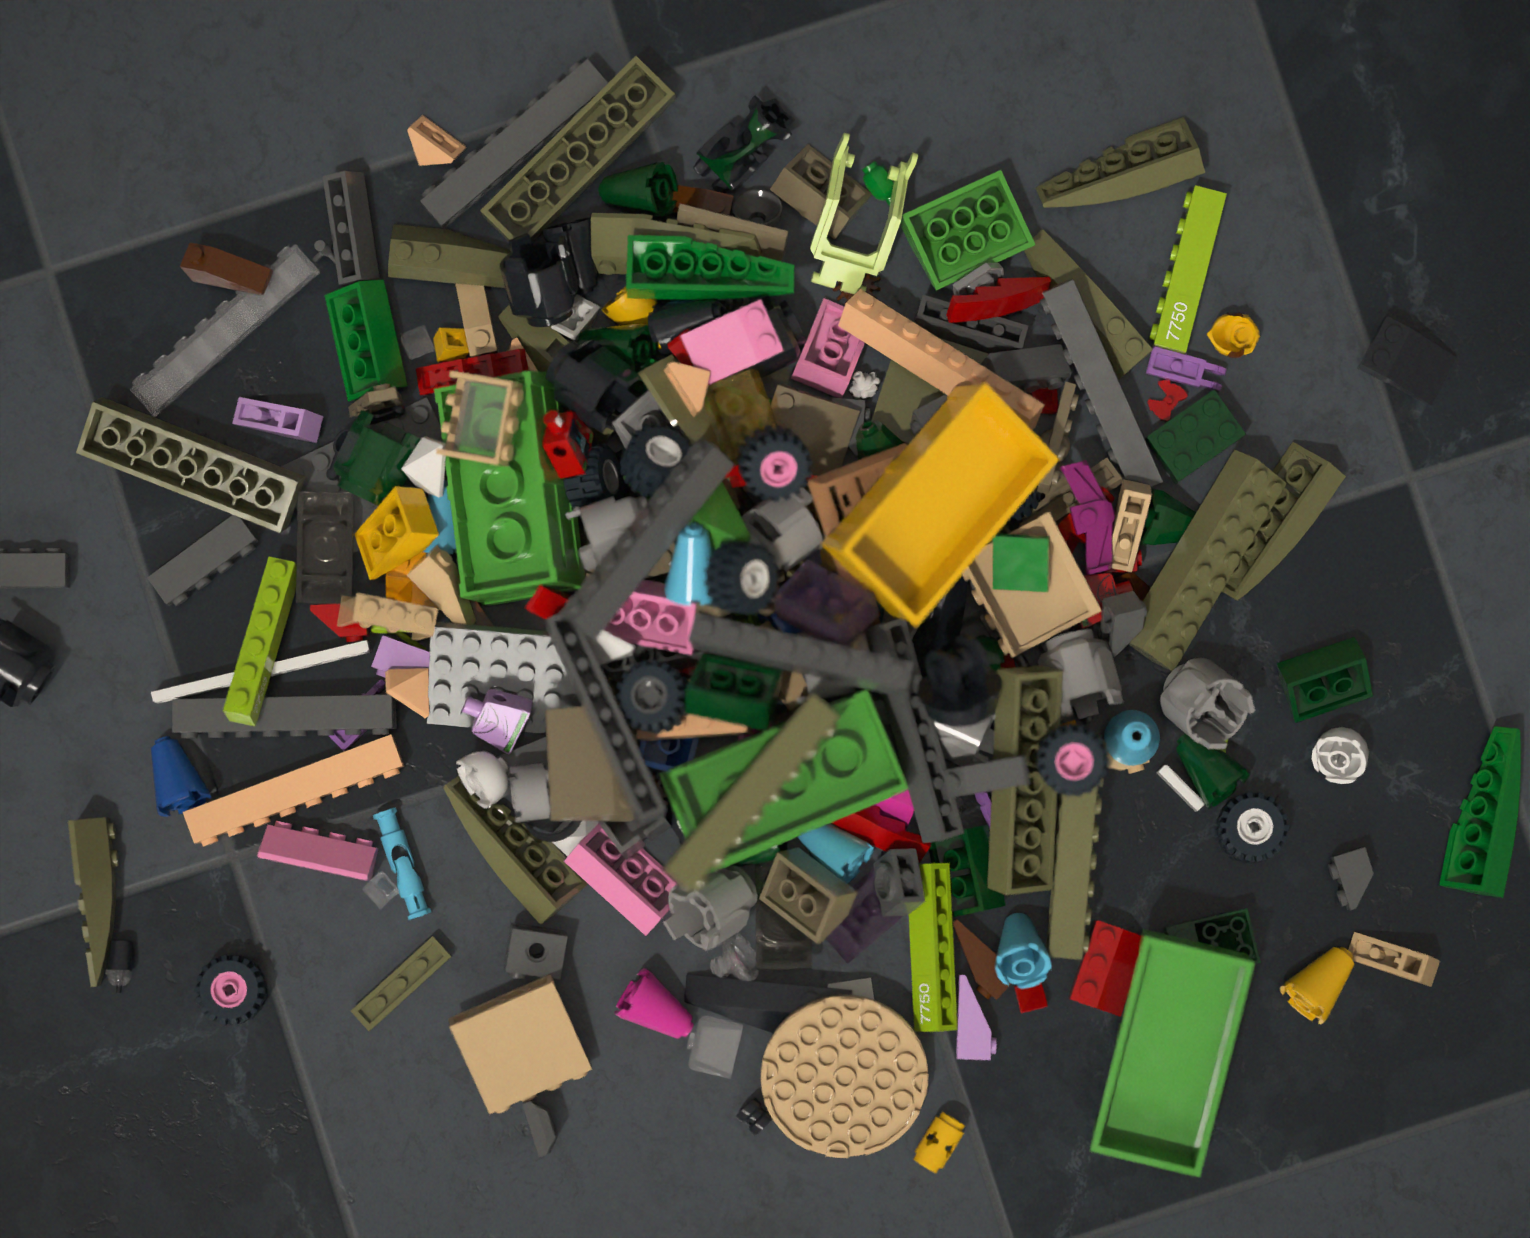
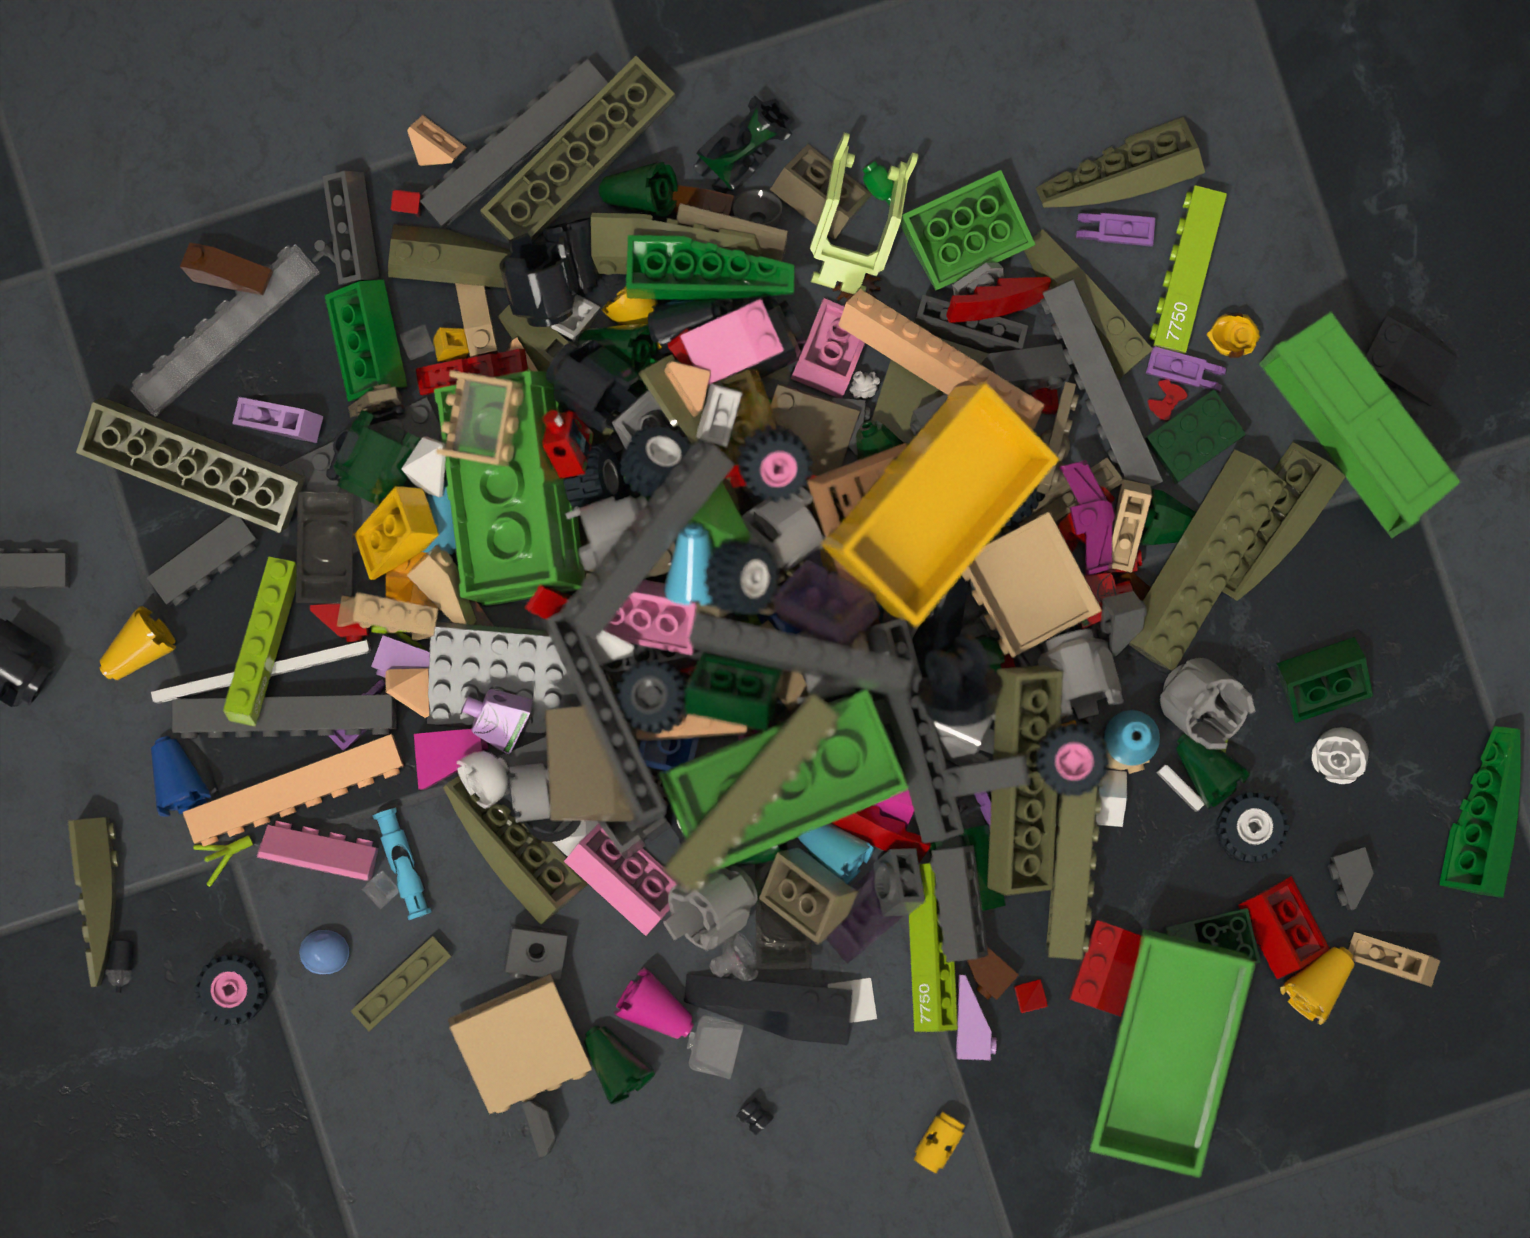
tan tile [761,995,928,1158] -> none
green tile [992,533,1050,592] -> none
medium azure cone [995,913,1051,988] -> none
none -> yellow cone [99,606,176,680]
none -> lime plant [193,835,253,887]
none -> medium blue hat [299,930,349,974]
none -> red slope [391,190,422,218]
none -> dark pink slope [414,729,489,790]
none -> dark green cone [584,1025,655,1105]
none -> white slope [696,384,742,447]
none -> dark grey brick [931,845,988,962]
none -> medium lavender hinge [1076,213,1155,246]
none -> white slope [1095,770,1127,827]
none -> red slope [1238,876,1330,979]
none -> bright green piece [1259,313,1460,538]

